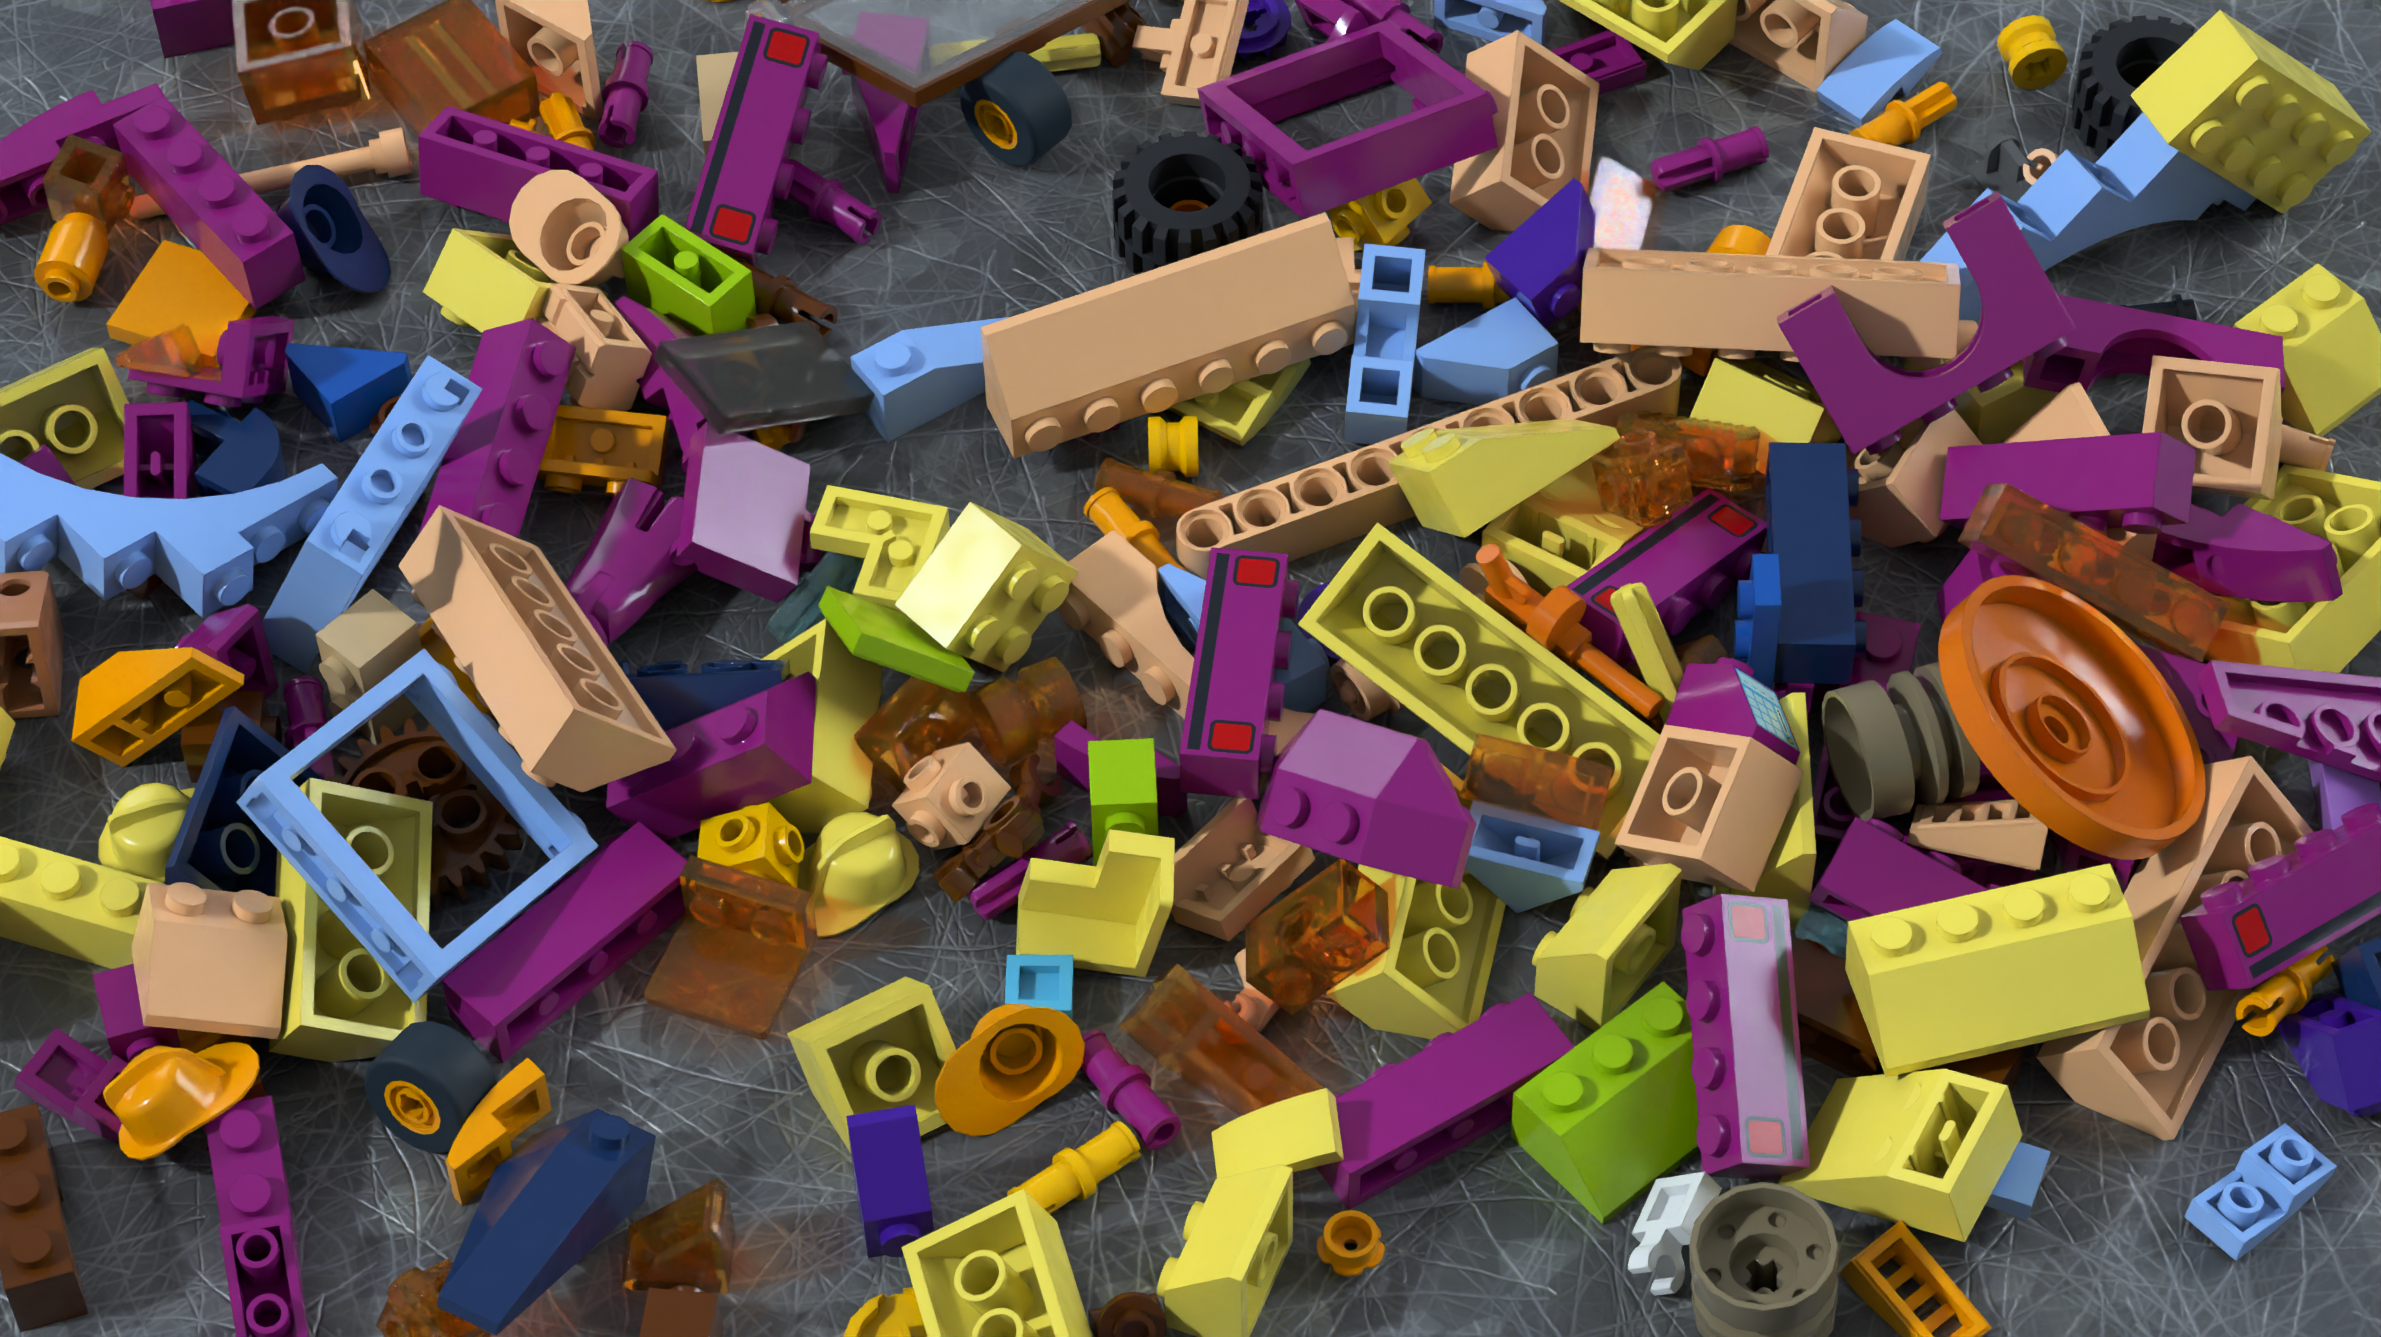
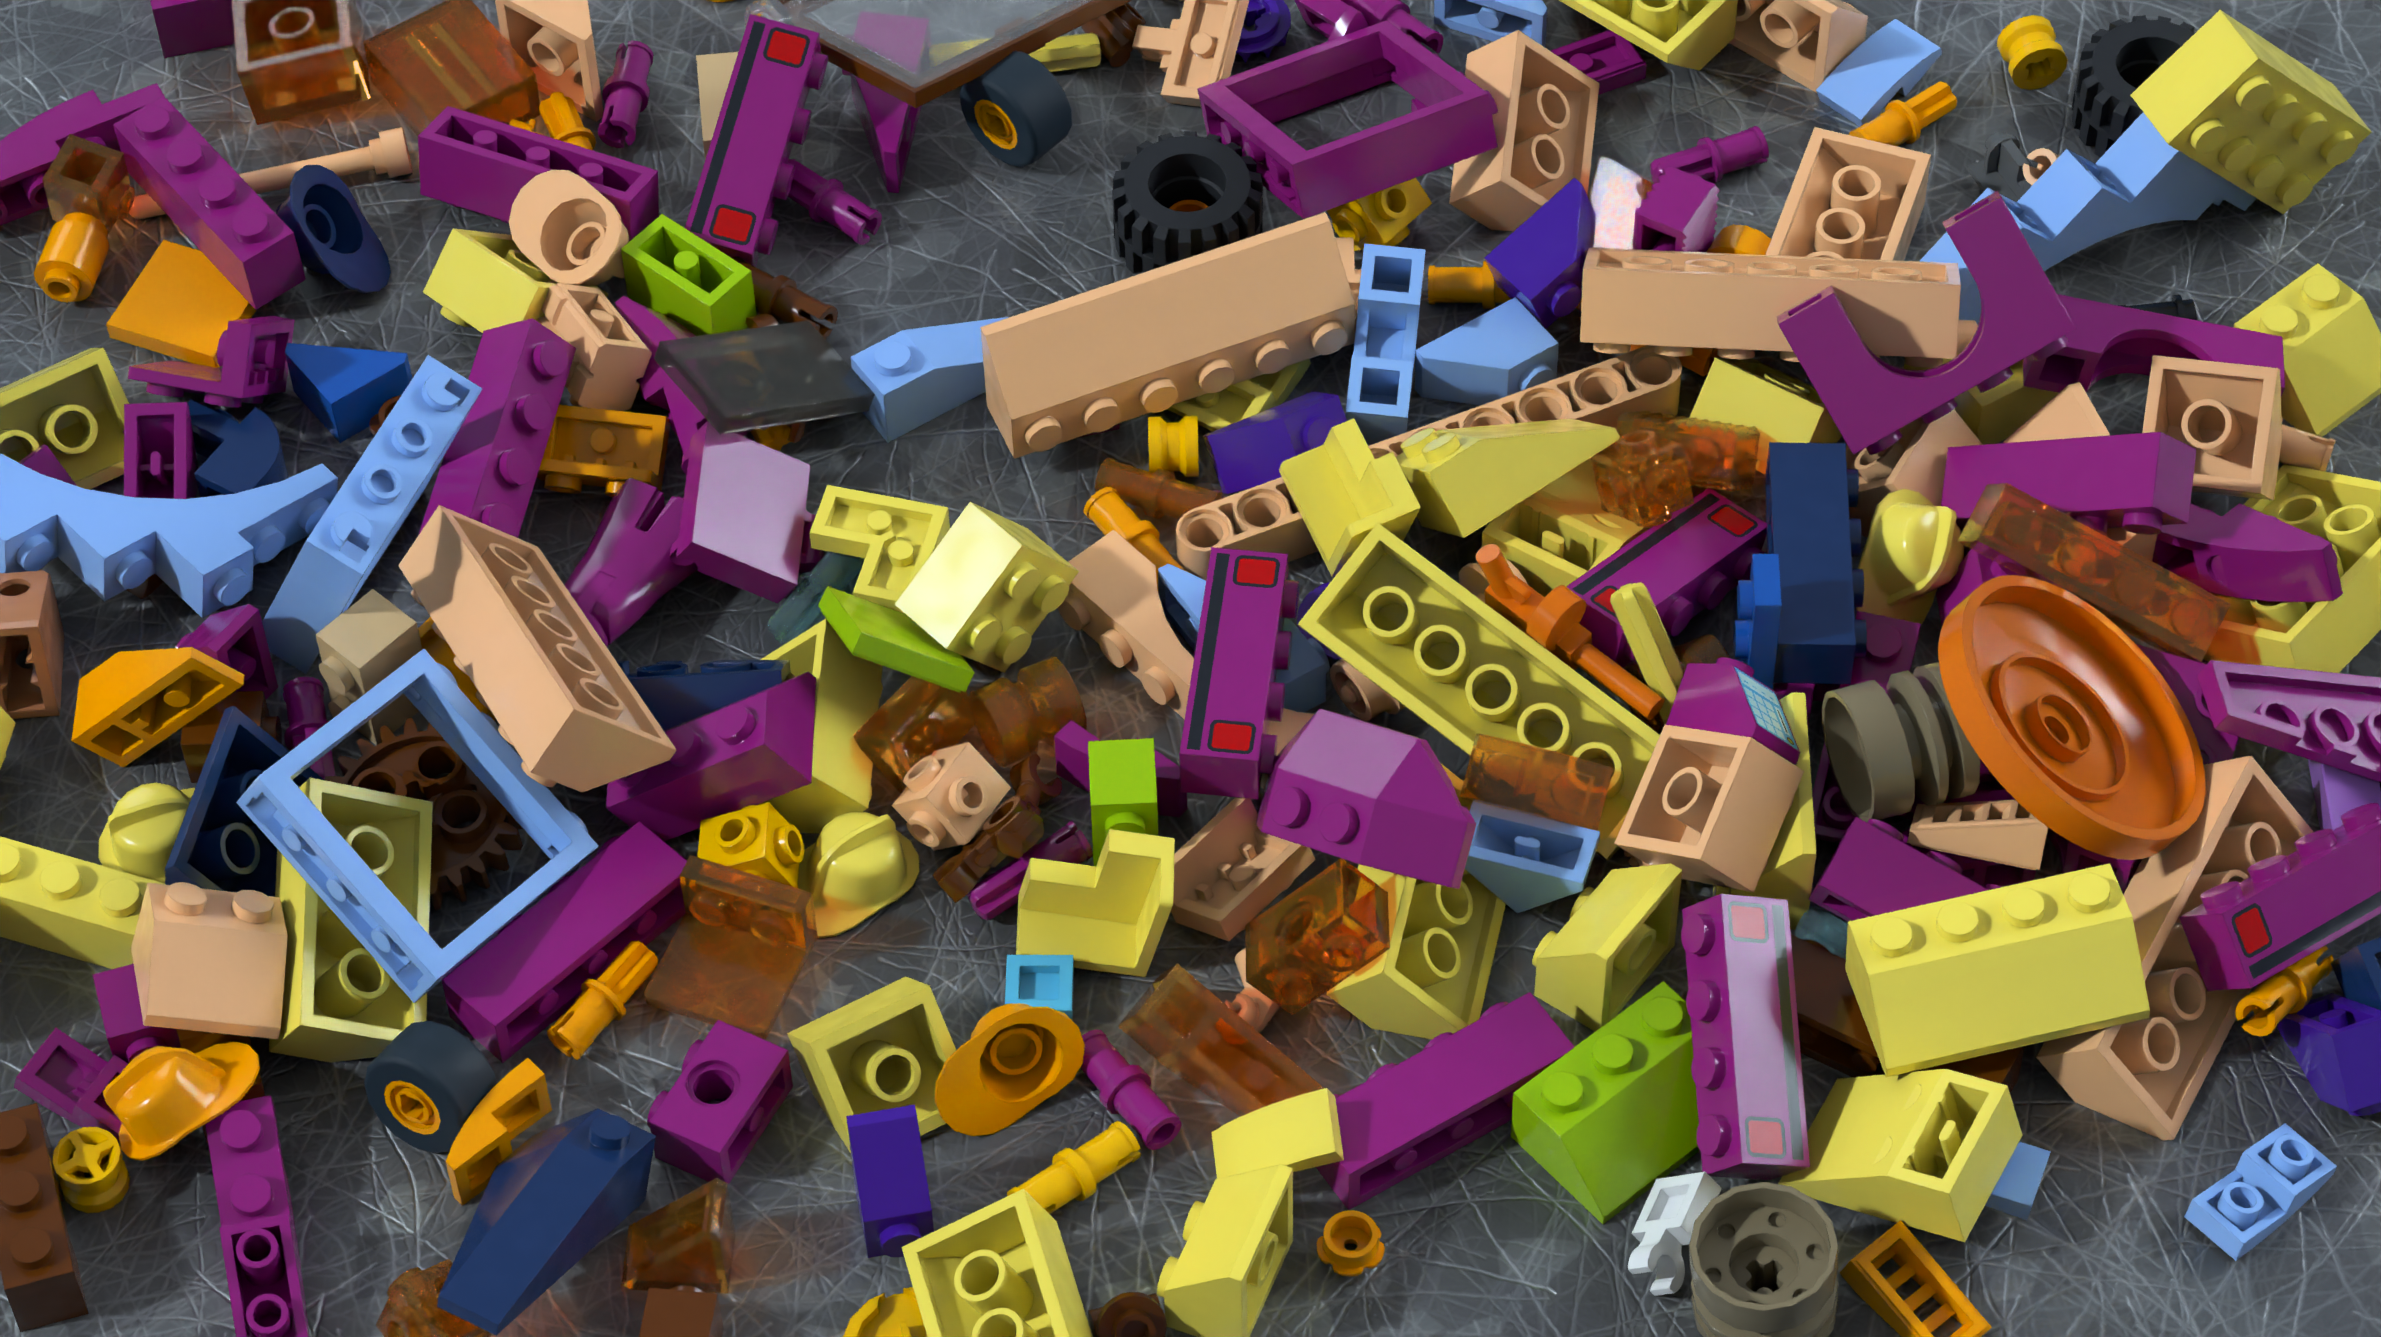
clear orange slope [114,324,205,377] -> none
none -> yellow wheel [52,1127,130,1213]
none -> light orange axle [547,941,658,1060]
none -> magenta brick [647,1020,793,1189]
none -> dark purple slope [1203,392,1347,494]
none -> light yellow panel [1279,418,1421,577]
none -> magenta brick [1632,167,1720,252]
none -> light yellow piece [1856,489,1964,624]

